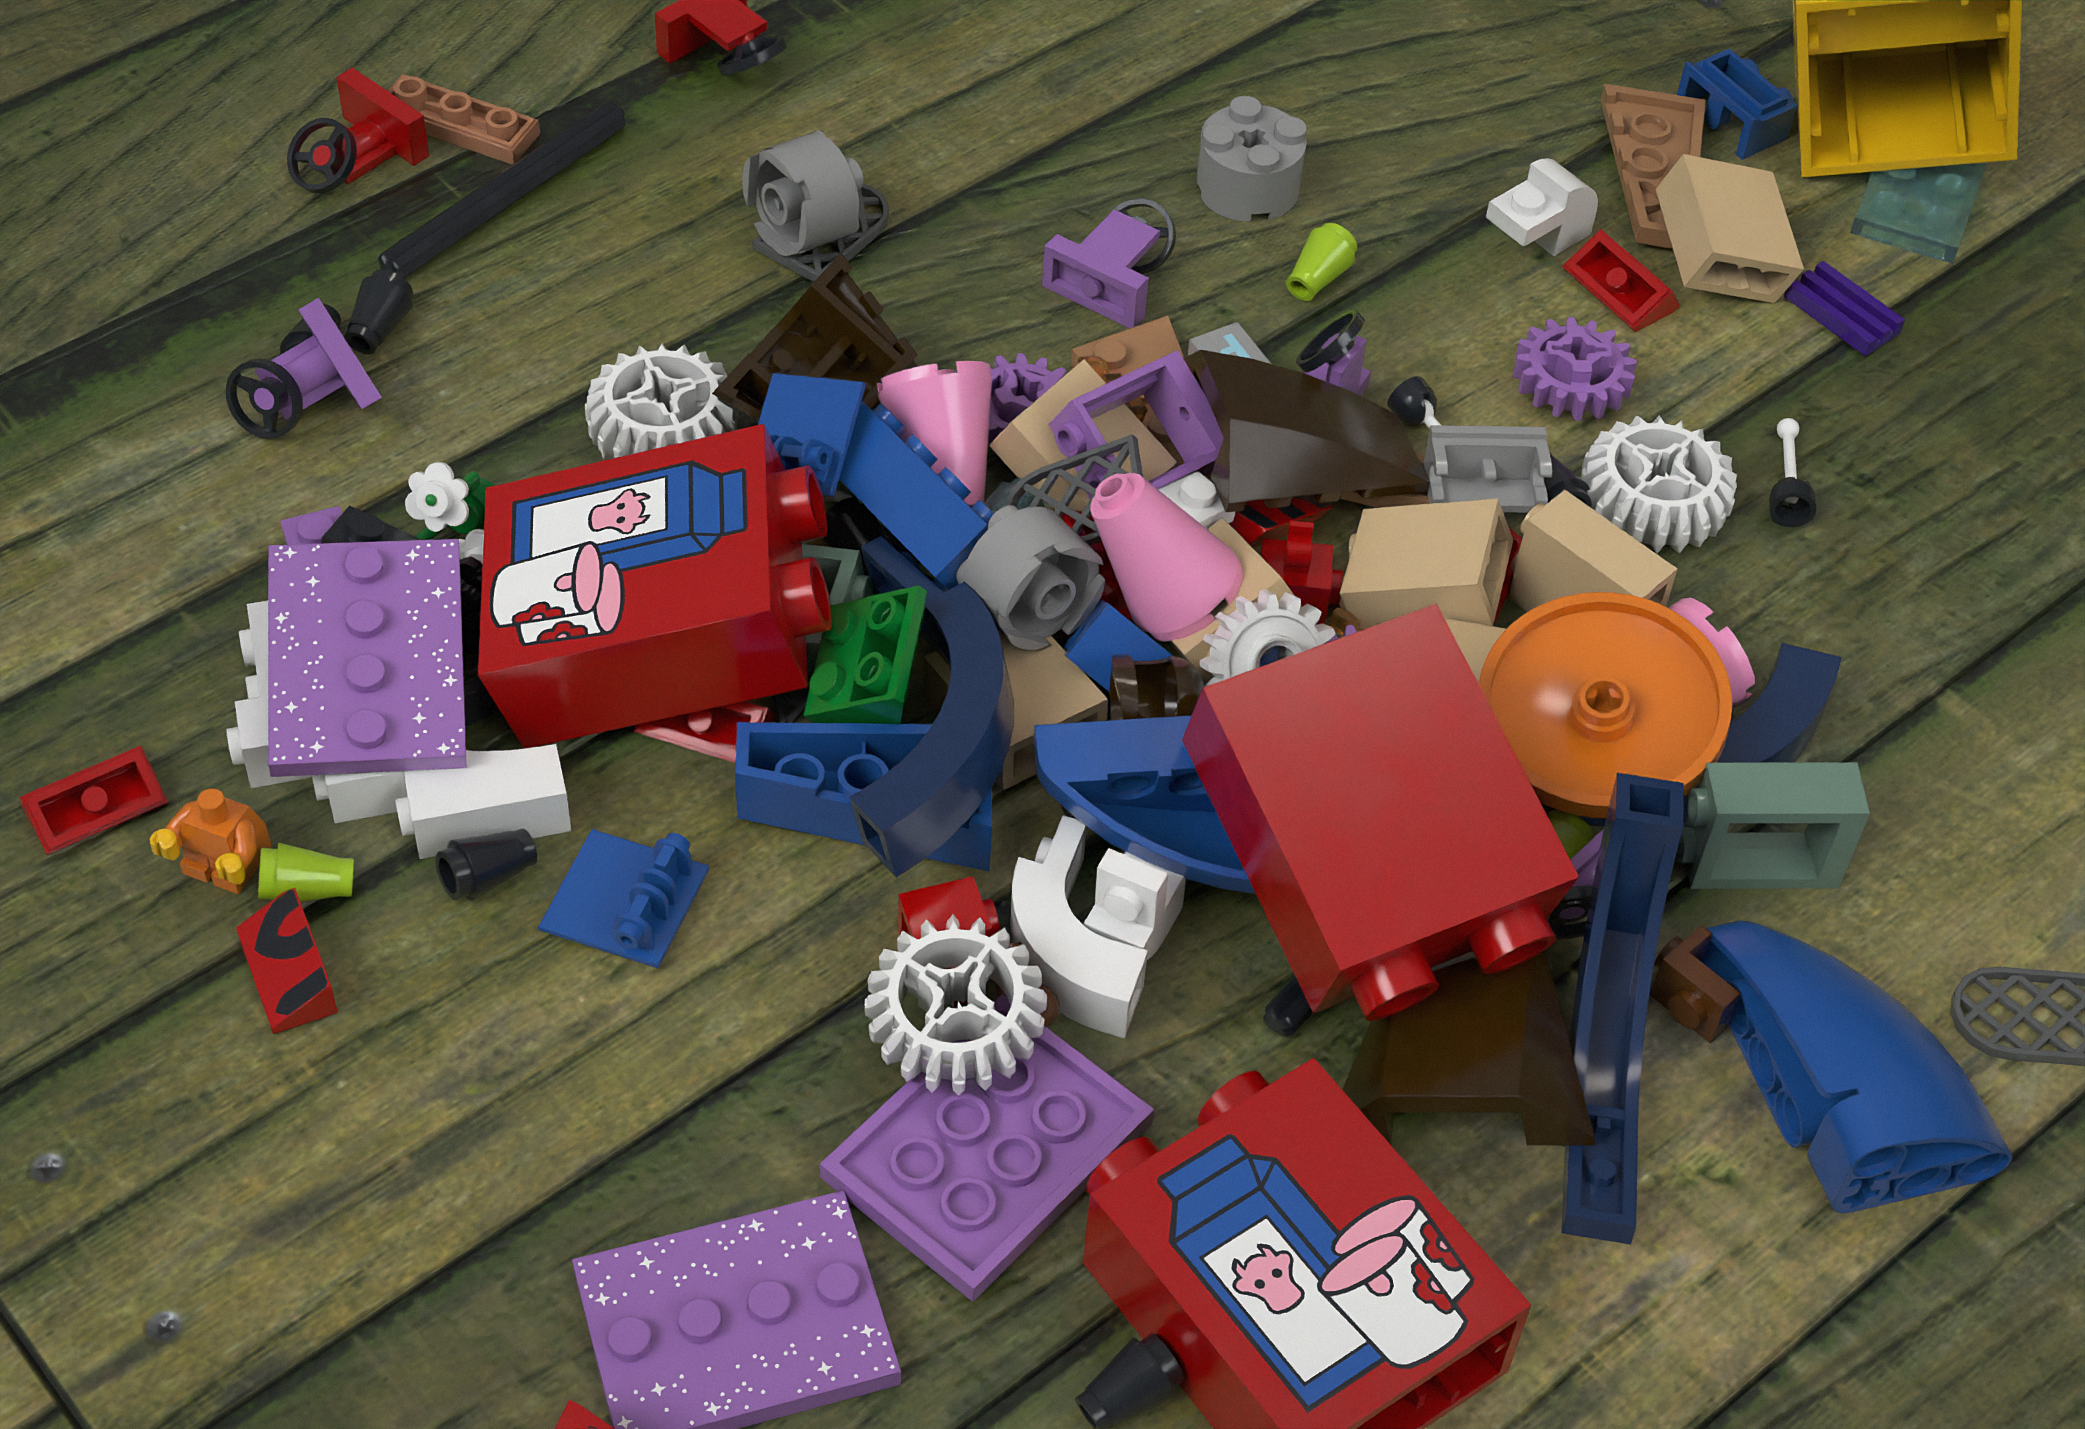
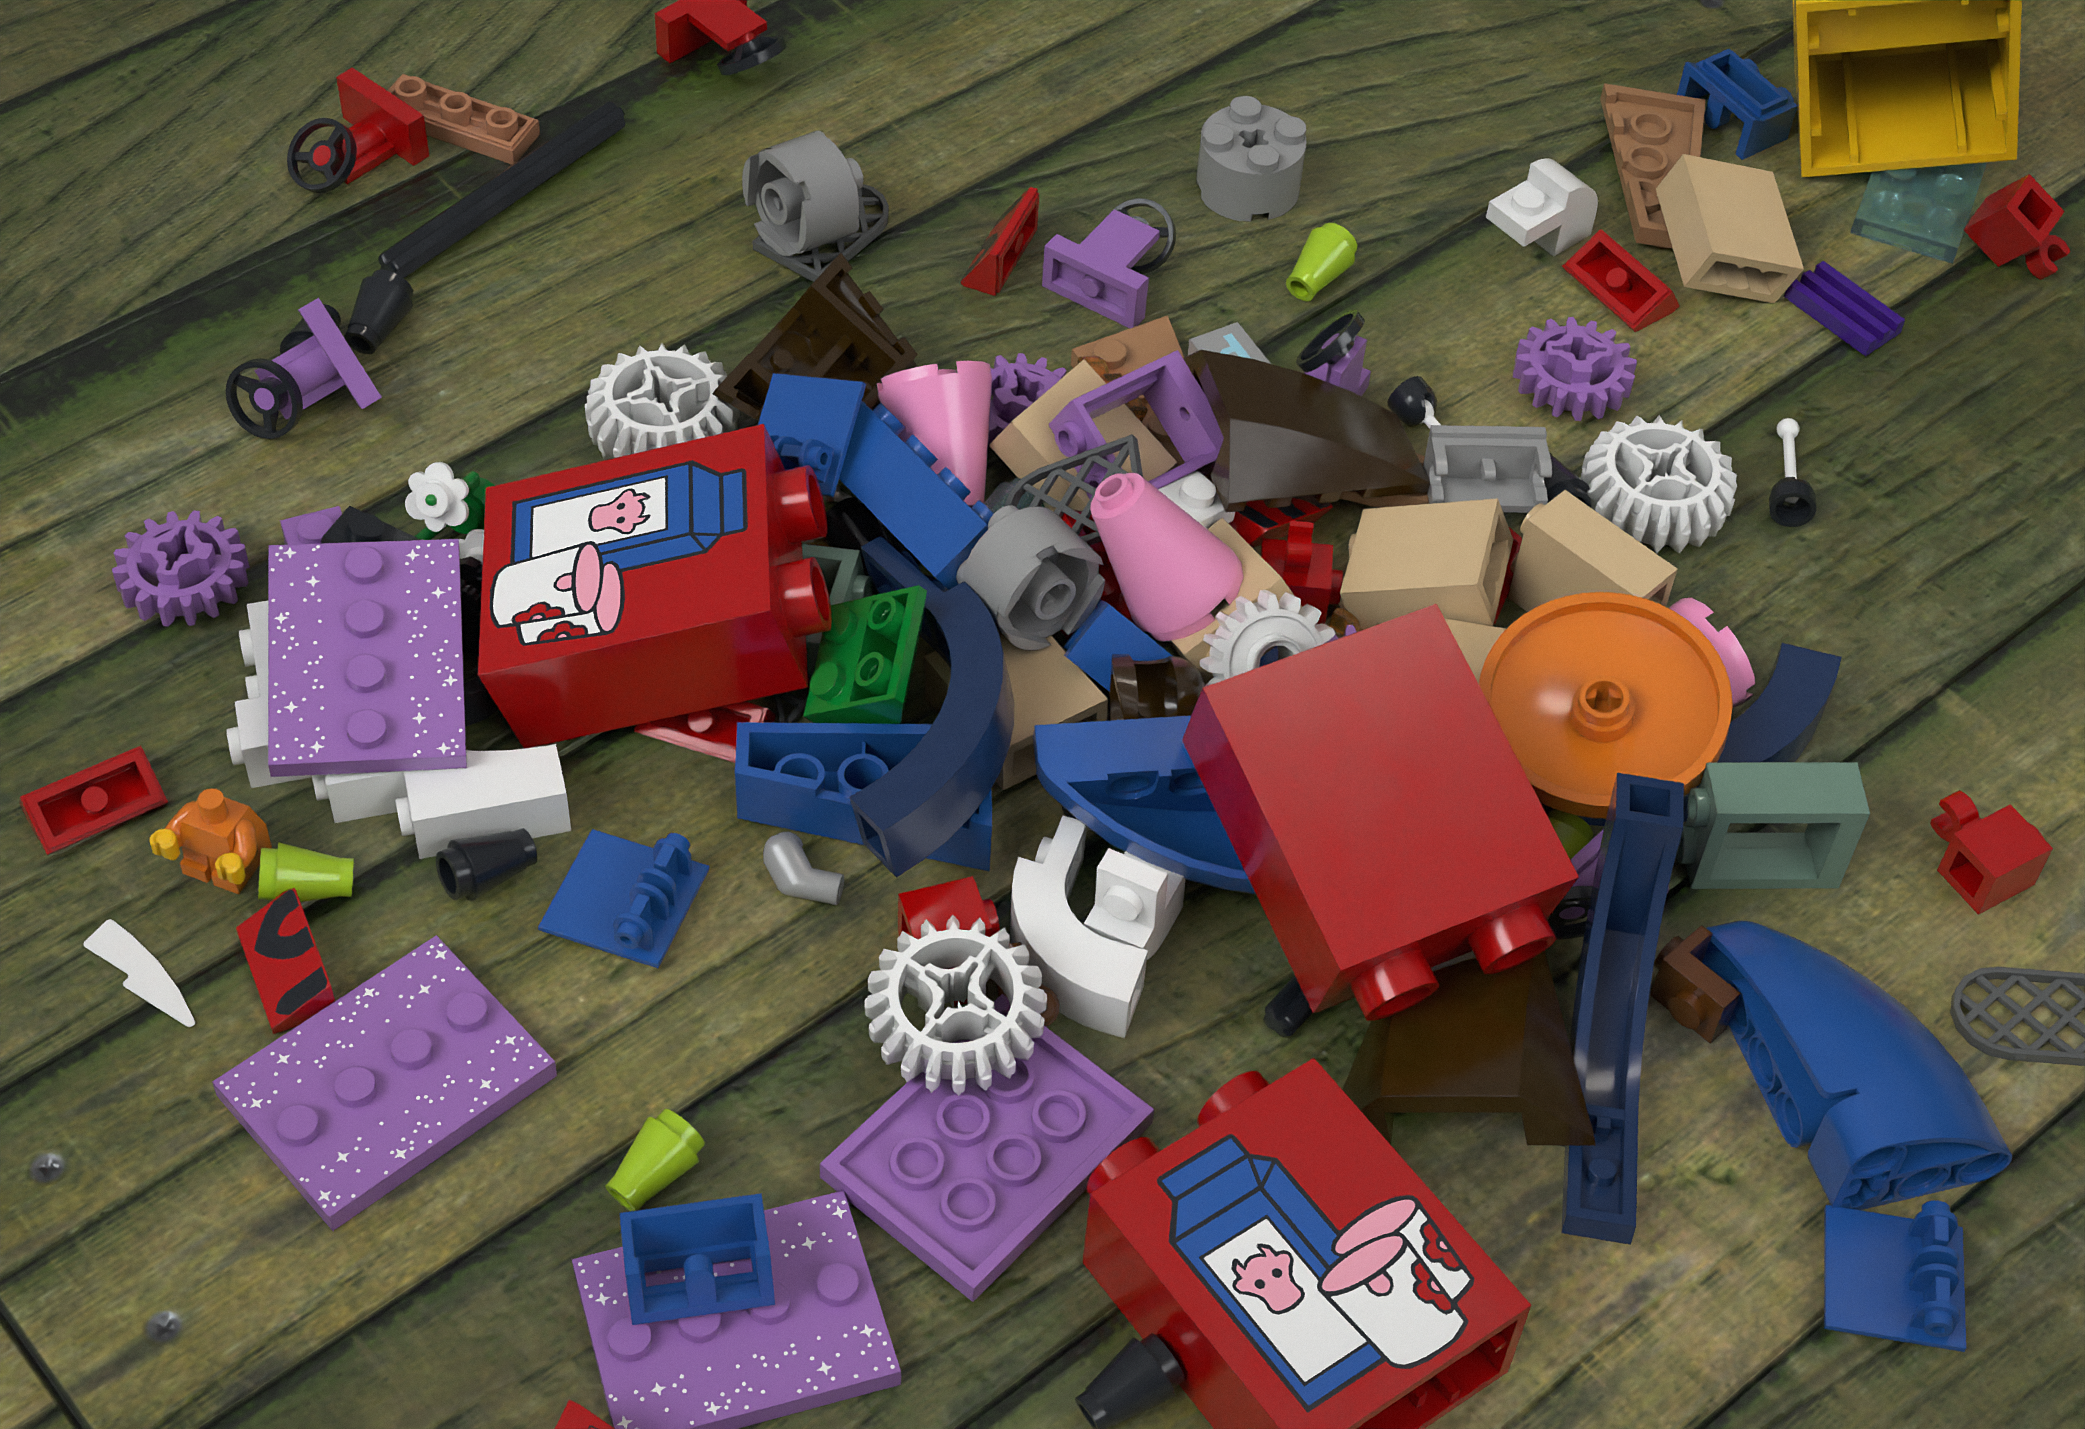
none -> white sticker [83,919,195,1027]
none -> medium lavender gear [112,510,249,626]
none -> medium lavender plate [212,935,557,1231]
none -> lime cone [605,1109,705,1211]
none -> blue window [619,1193,775,1325]
none -> light grey arm [763,832,844,905]
none -> red slope [961,187,1039,296]
none -> blue hinge [1824,1201,1966,1352]
none -> red brick [1930,790,2053,915]
none -> red brick [1963,174,2070,280]

